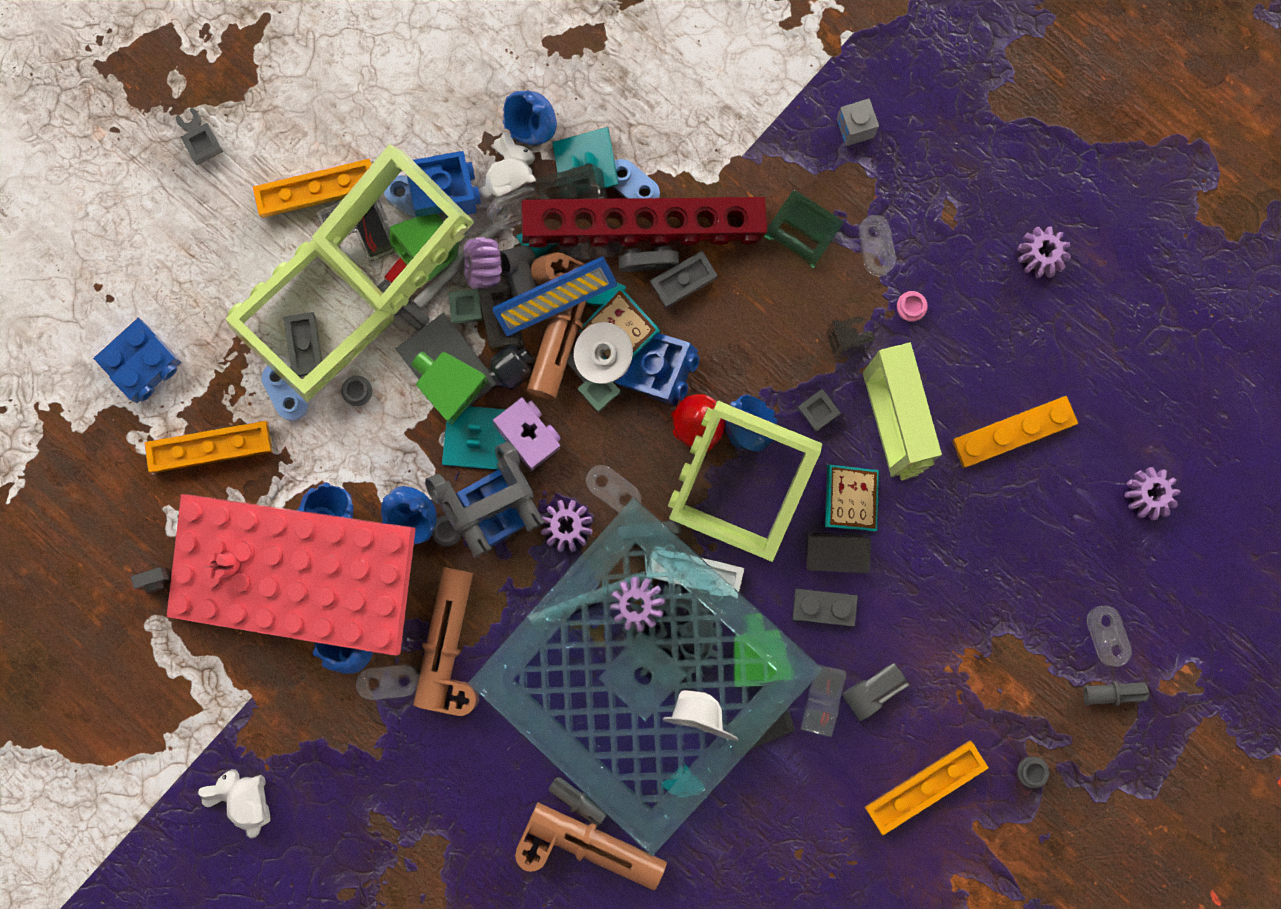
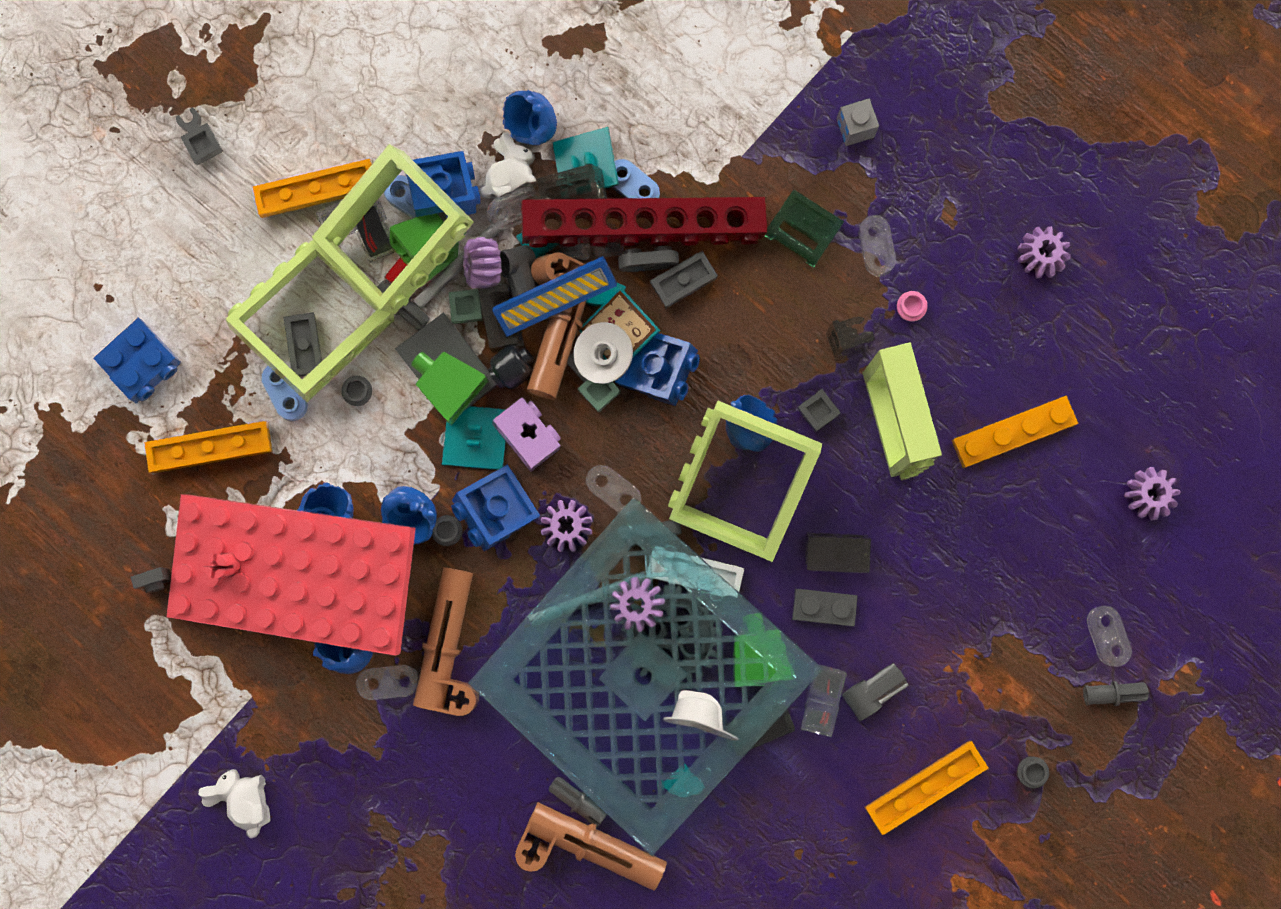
dark grey connector [425,441,545,558] -> none
red hair [671,394,726,453] -> none
piece [825,465,879,531] -> none

